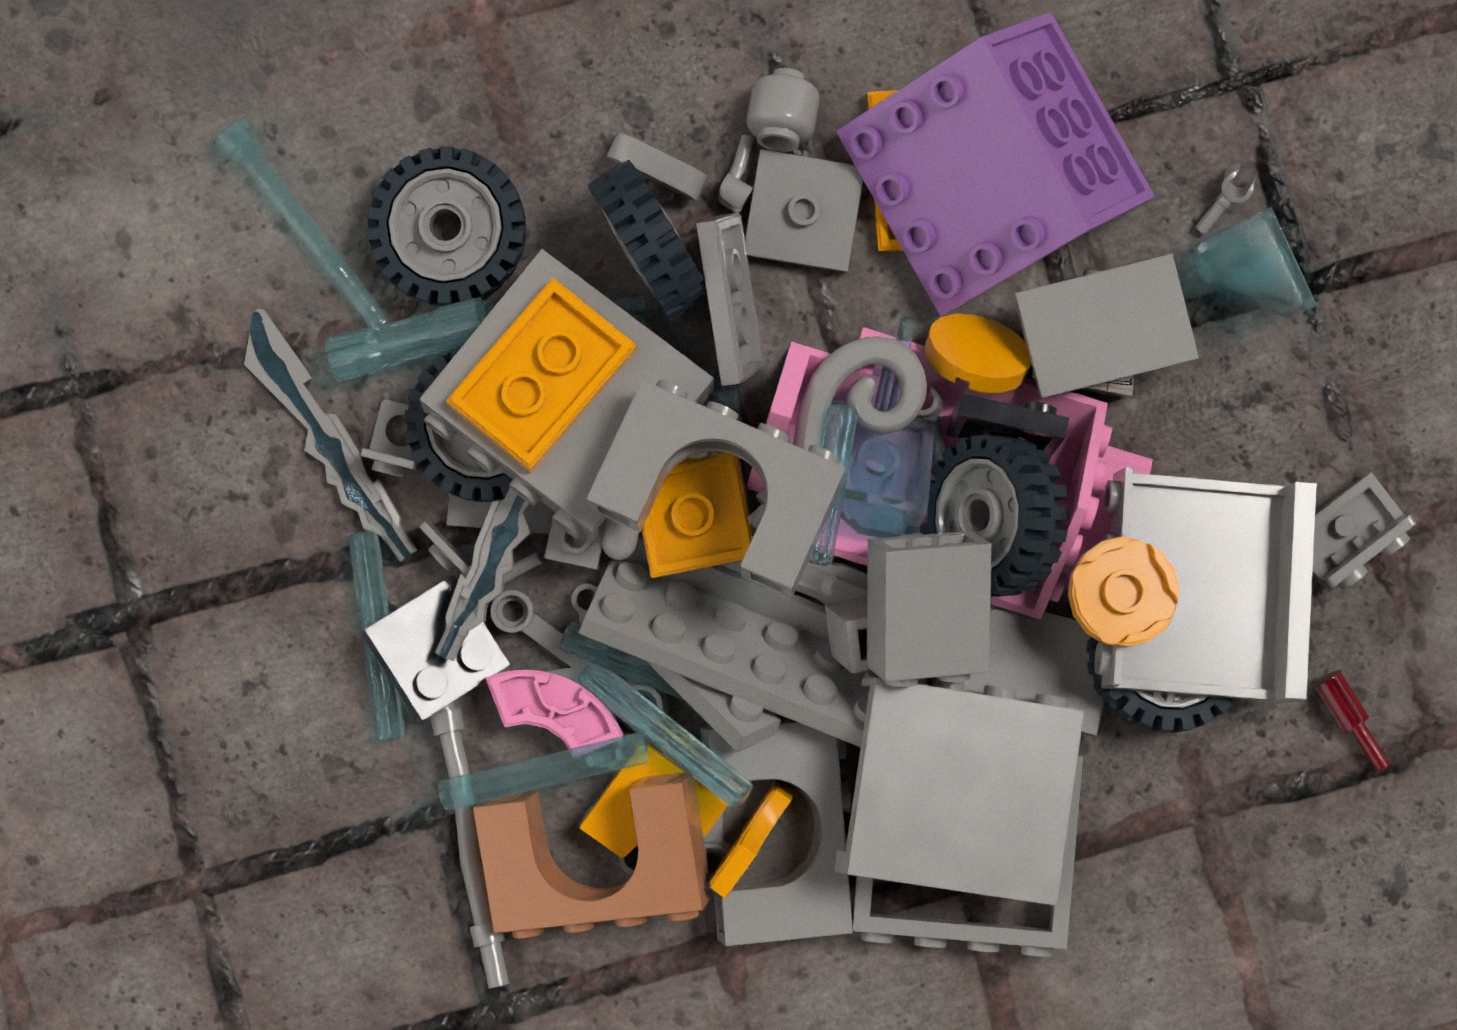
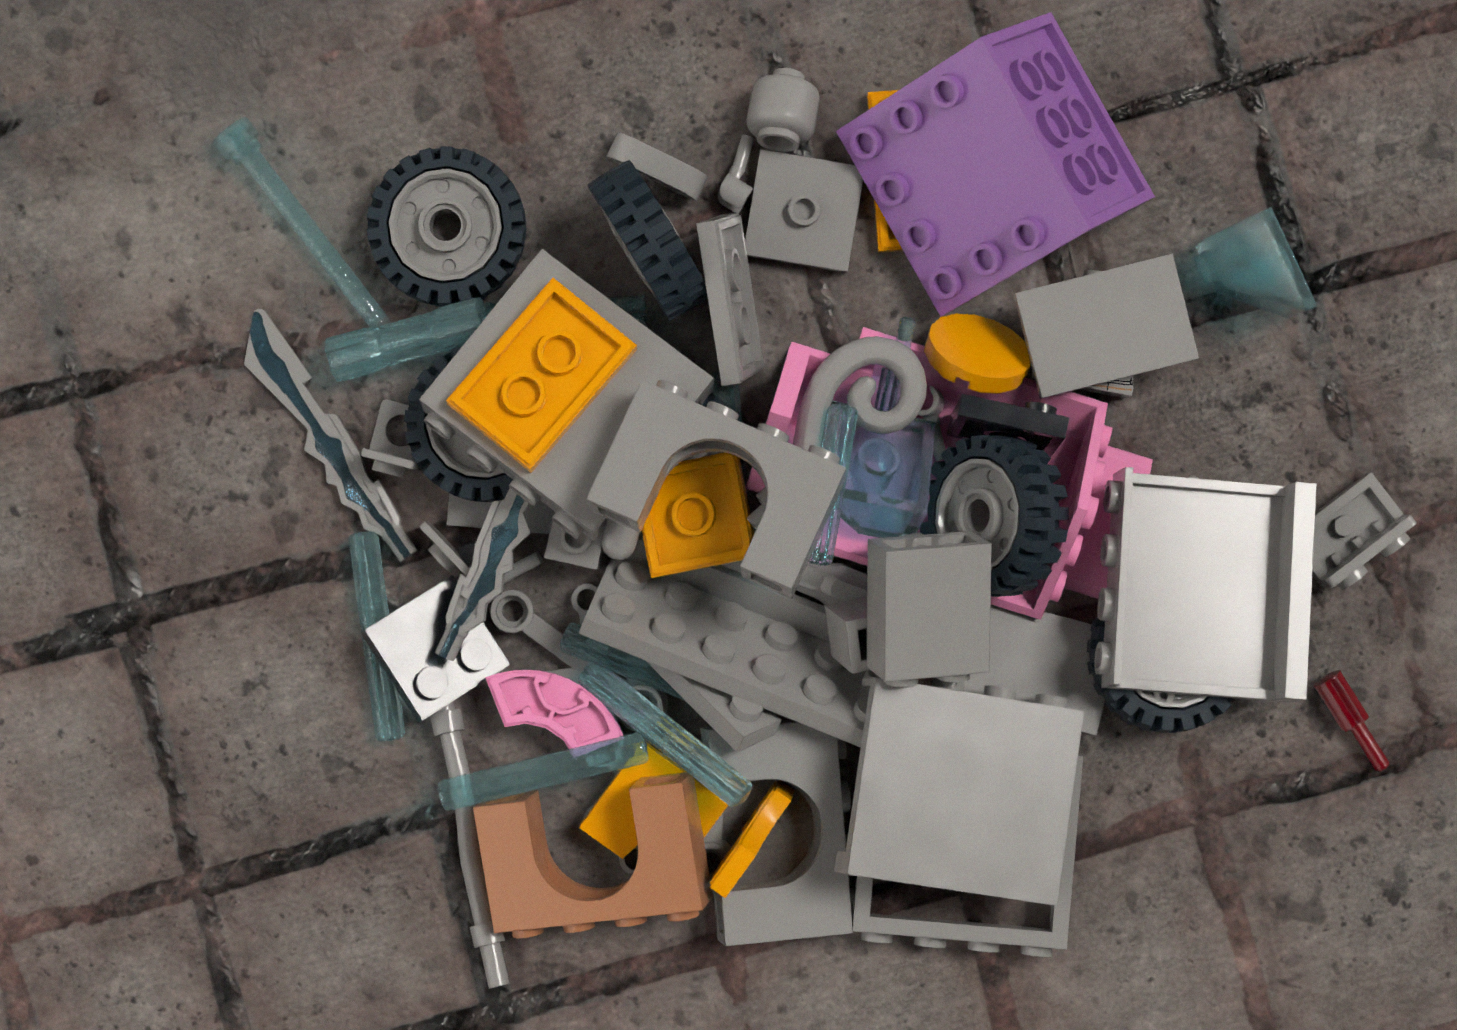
light orange tile [1068,536,1180,648] -> none
light grey hand [1195,163,1256,235] -> none

